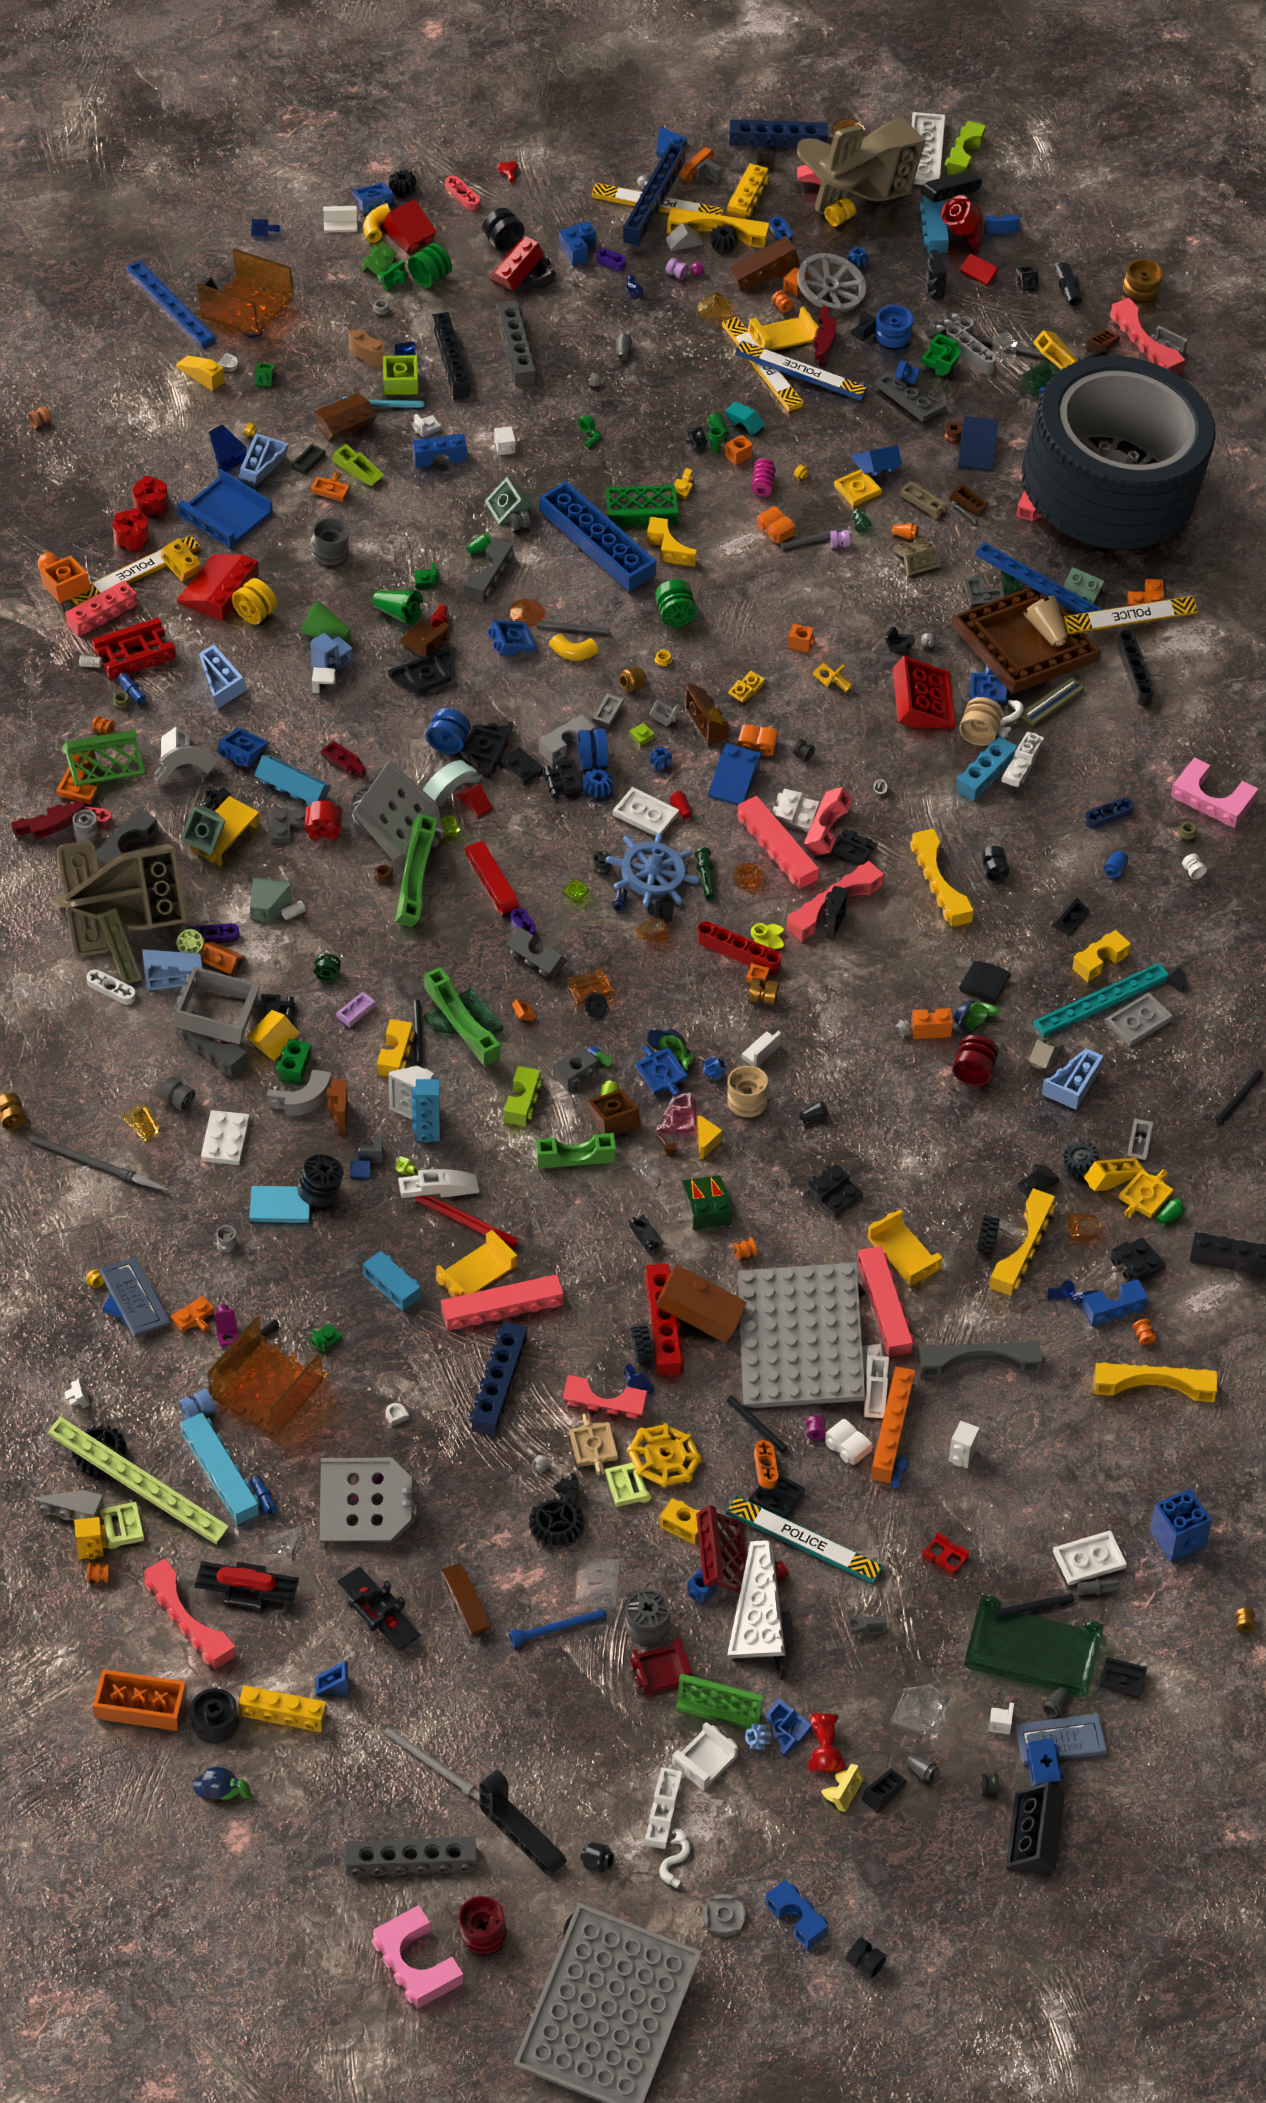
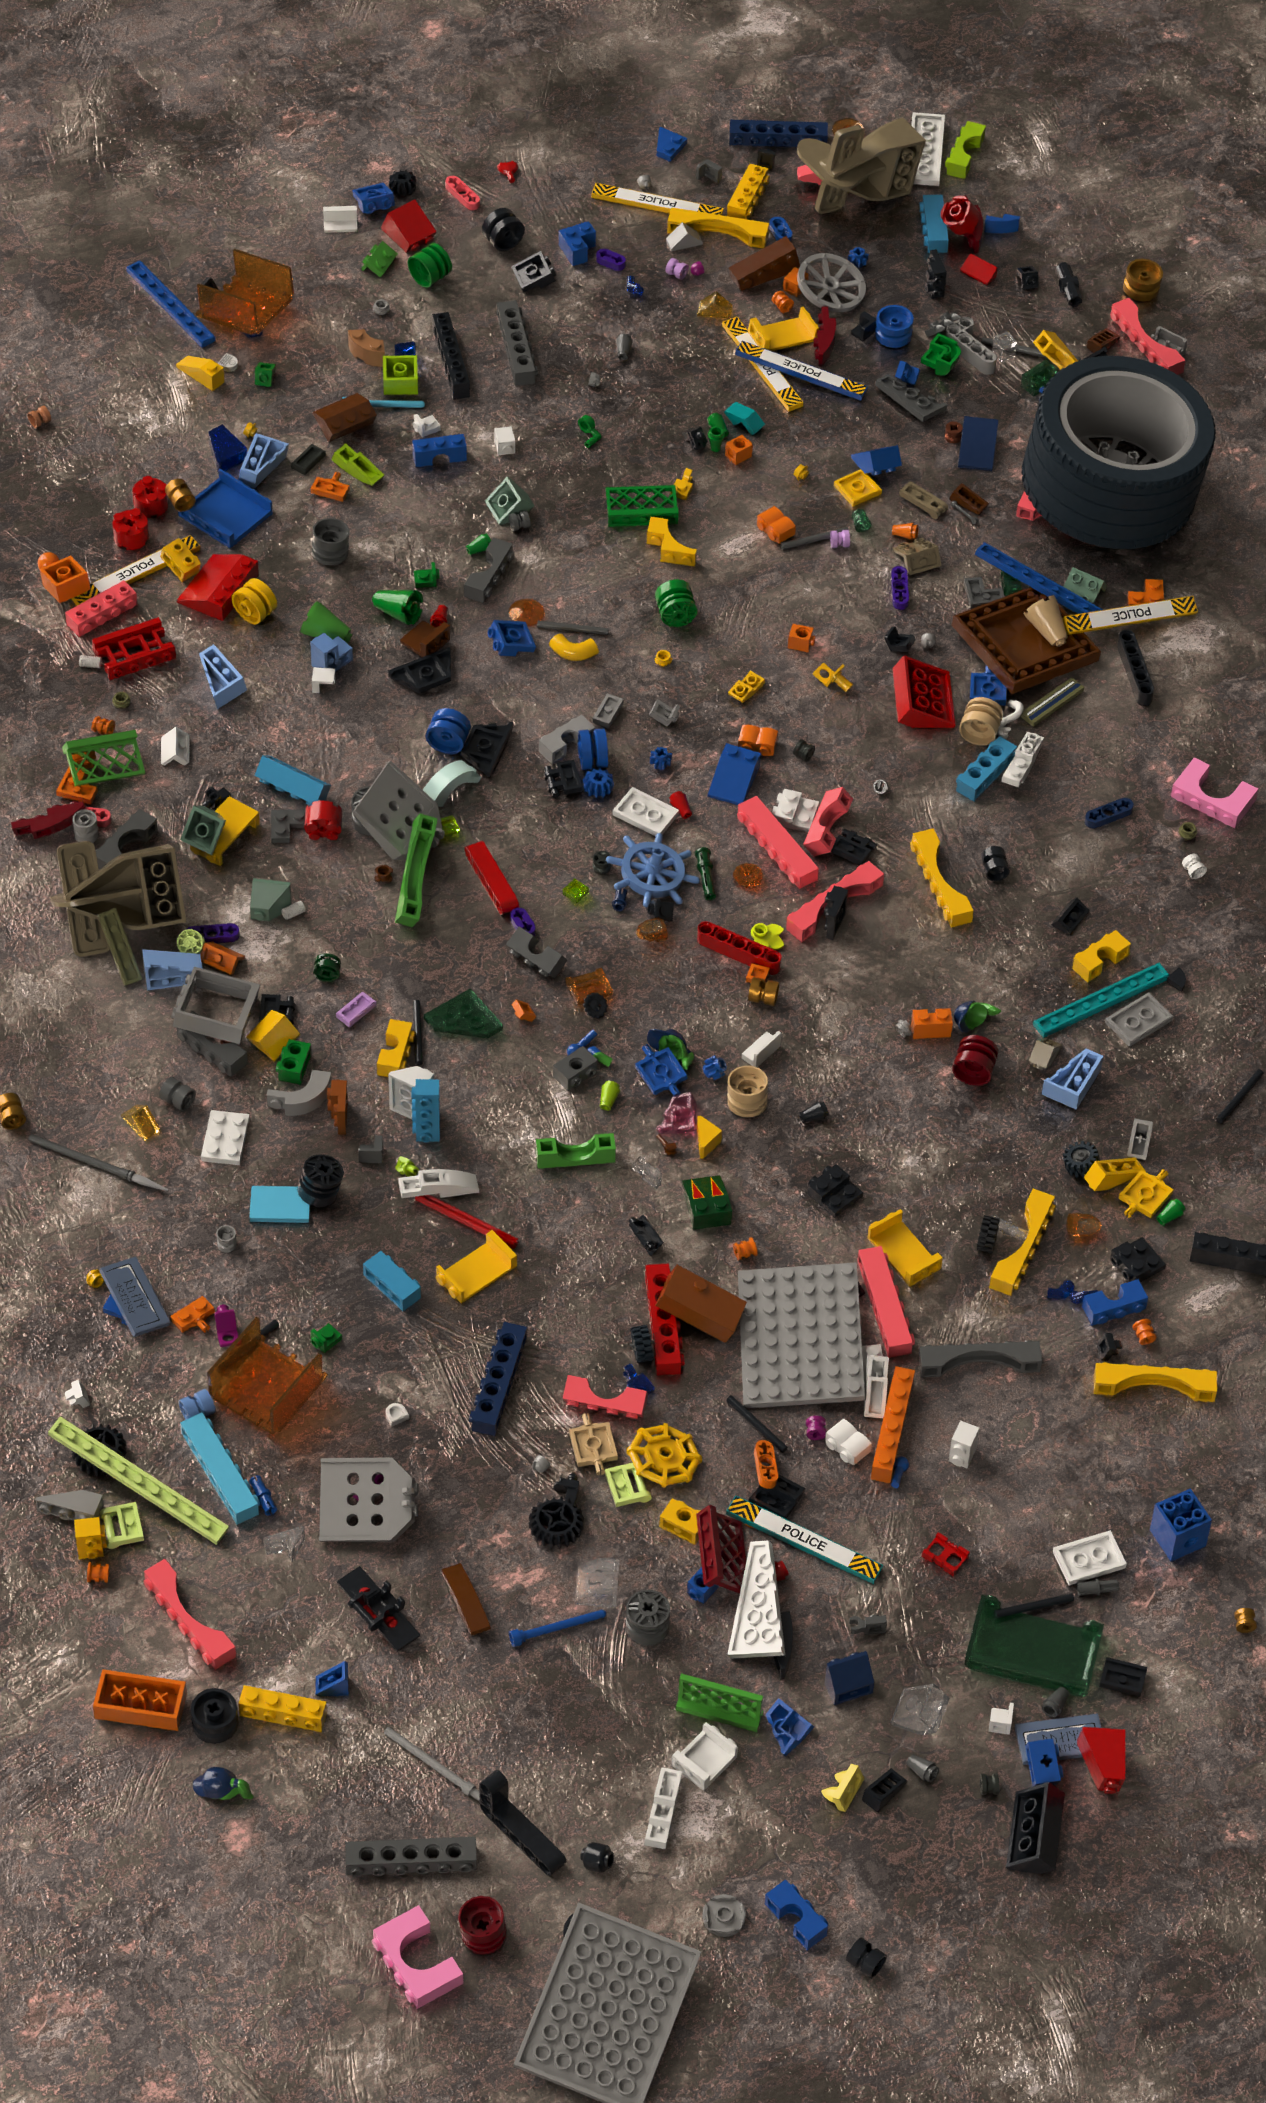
white beam [86,970,136,1005] -> none
blue pin [117,673,146,704] -> none
light grey arch [153,746,218,785] -> none
black piece [194,1561,299,1612] -> none
blue plate [217,728,269,767] -> none
clear blue plate [251,219,281,237] -> none
dark red hinge [320,740,366,779] -> none
blue slope [350,1160,371,1178] -> none
yellow cylinder [363,203,391,243] -> none
green hips [377,260,409,291] -> none
bright green arch [424,967,500,1066] -> none
coral brick [441,1274,563,1331] -> none
red slope [455,784,492,818] -> none
red slope [489,236,544,291] -> none
black plate [499,747,543,785] -> none
lime arch [504,1066,543,1127] -> none
blue brick [539,481,657,592] -> none
reddish brown slope [587,1089,640,1136] -> none
pearl gold head [619,666,647,692] -> none
dark blue brick [623,143,685,246] -> none
lime plate [629,723,655,746] -> none
dark red panel [629,1637,693,1695] -> none
white animal [659,1828,691,1889] -> none
orange beam [680,147,714,182] -> none
reddish brown slope [685,683,730,746] -> none
black gear [709,224,738,252] -> none
light blue gear [745,1724,771,1750] -> none
dark pink piece [751,458,776,497] -> none
red animal [807,1713,845,1772] -> none
yellow wheel [824,197,856,227] -> none
black beam [921,171,982,203] -> none
black slope [959,960,1011,1002] -> none
black slope [1017,1164,1059,1198] -> none
blue brick [1104,851,1128,878] -> none
none -> pearl gold wheel [165,478,196,512]
none -> blue bar [567,1029,598,1055]
none -> dark blue slope [825,1651,874,1705]
none -> dark purple beam [891,566,909,610]
none -> red slope [1077,1727,1125,1794]
none -> black tile [1097,1333,1122,1361]

